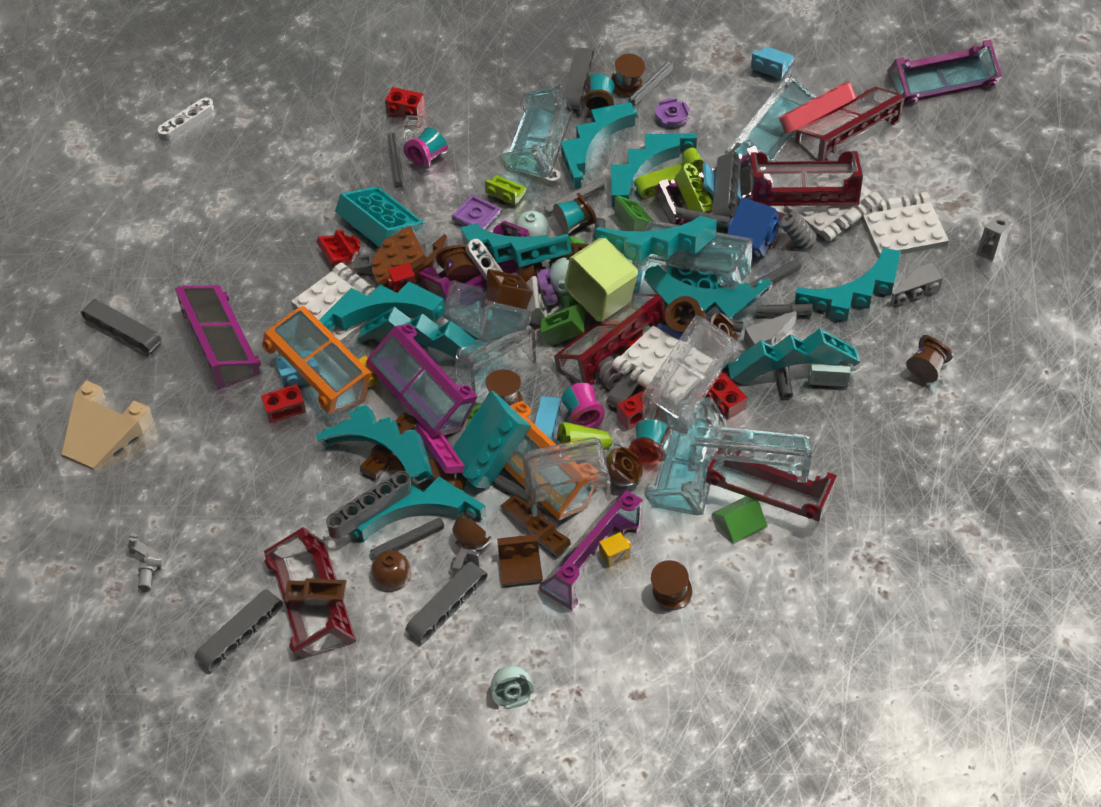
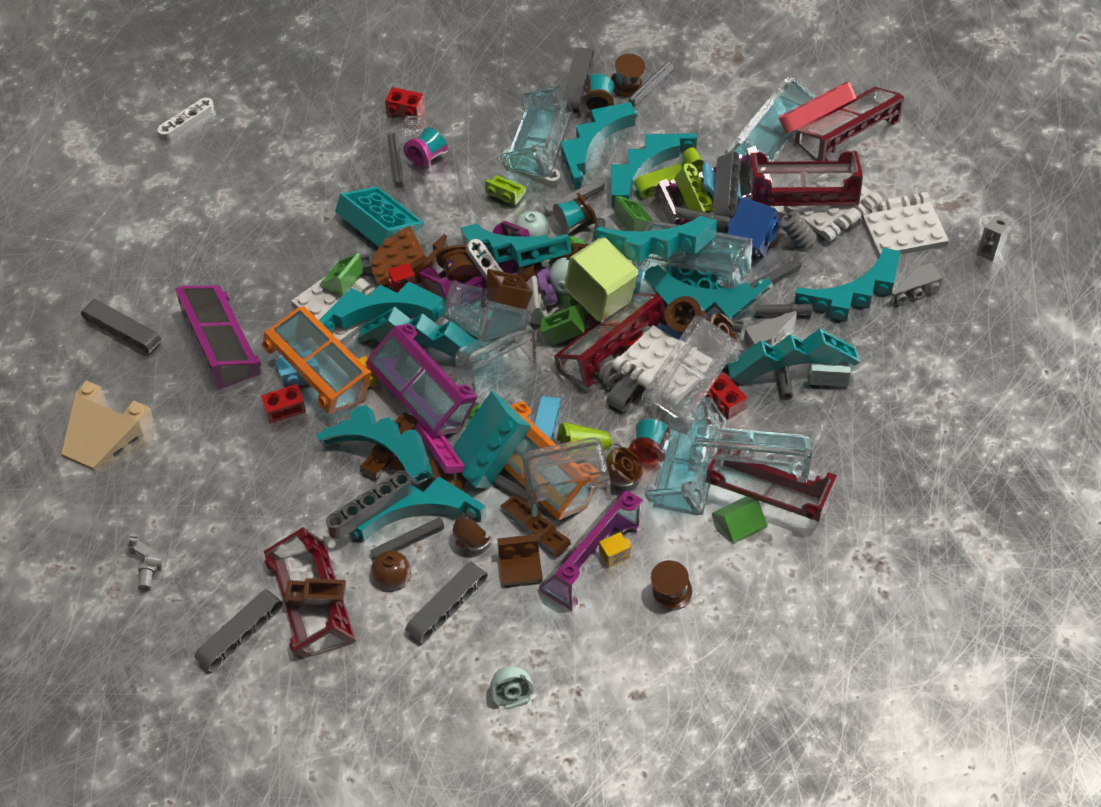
red slope [316,230,361,266] -> none
flat silver bracket [450,548,481,577] -> none
medium lavender plate [452,194,501,229] -> none
reddish brown hat [485,369,523,406] -> none
dark pink hat [561,383,605,429] -> none
red brick [617,389,660,431] -> none
medium lavender plate [655,98,689,128] -> none
medium azure bracket [751,46,794,79] -> none
windscreen [887,39,1002,103] -> none
reddish brown hat [906,335,954,383] -> none
none -> bright green slope [319,253,363,296]

